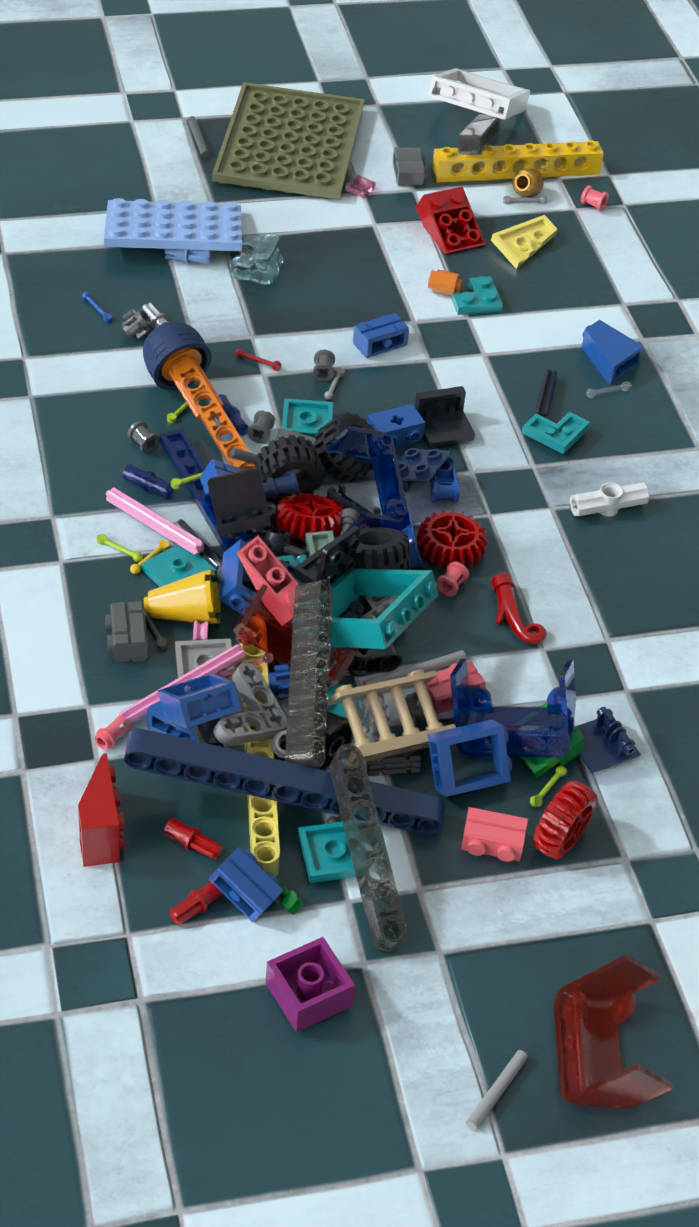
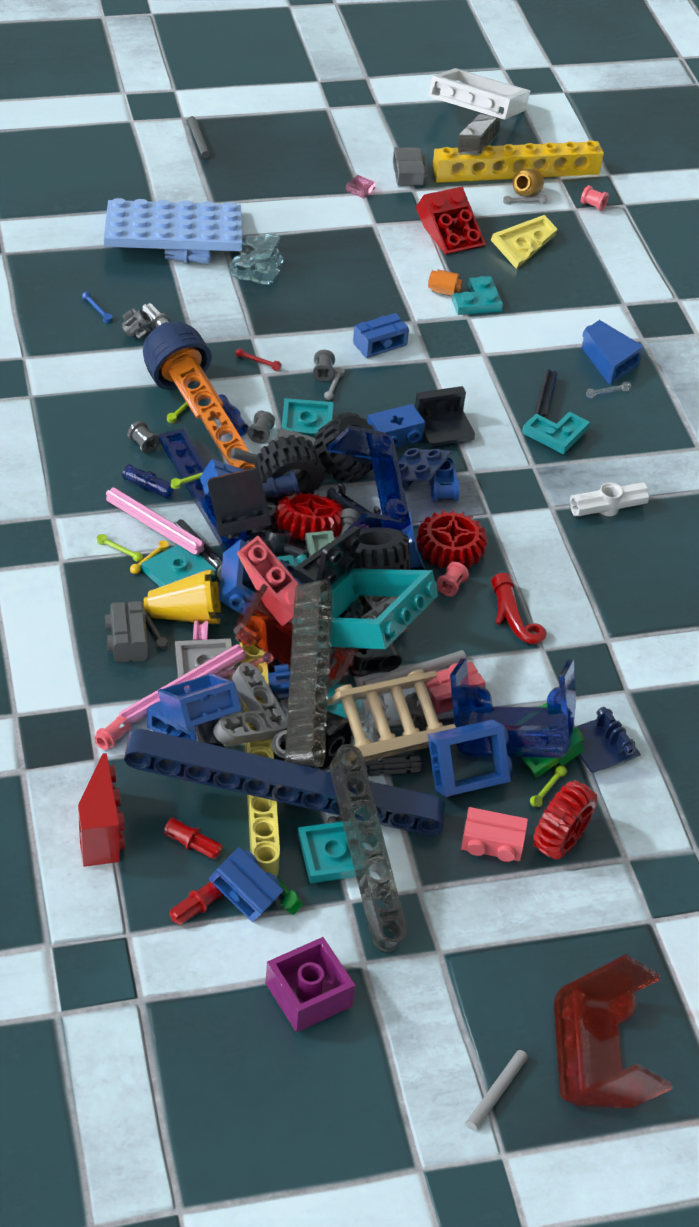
olive plate [212,82,365,200] -> none

